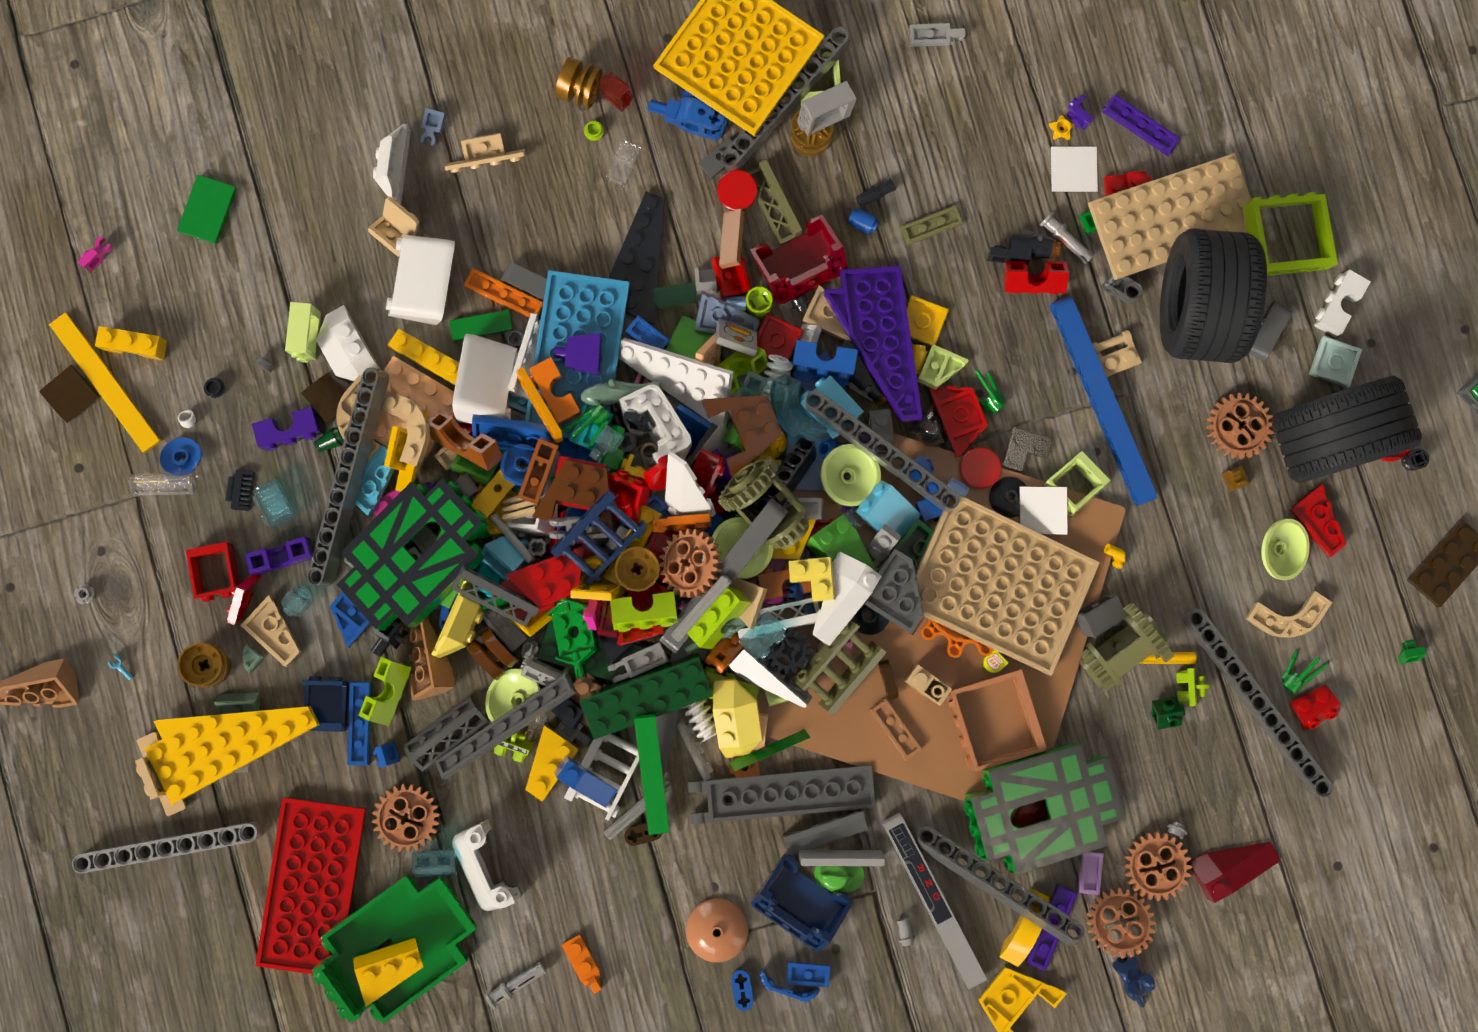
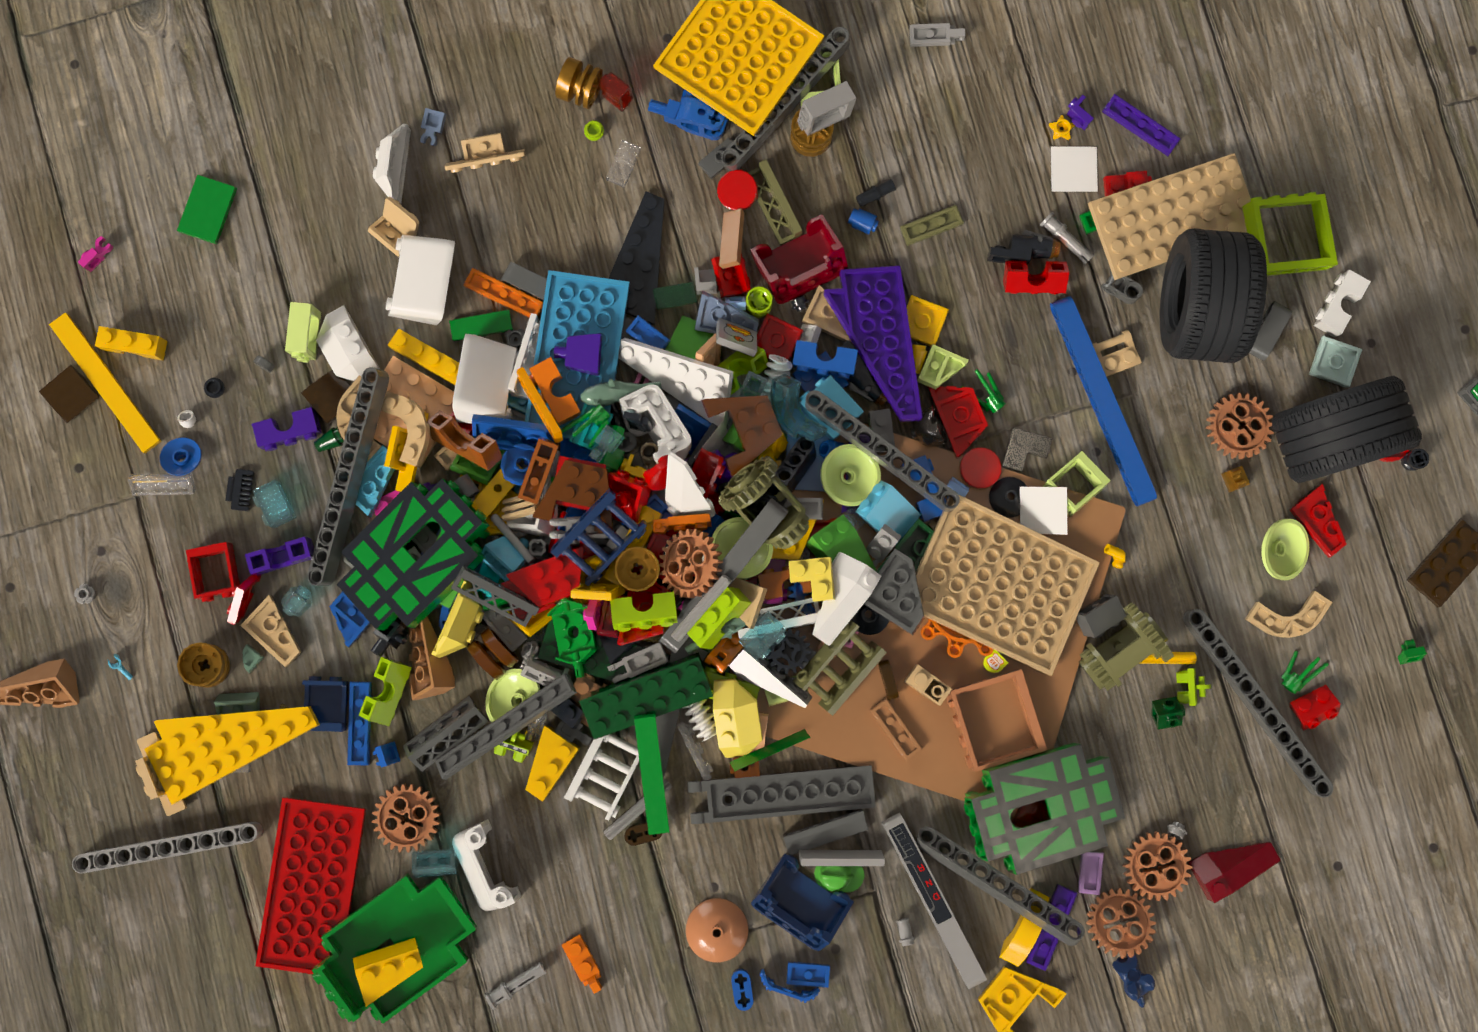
blue slope [554,755,618,808] -> none

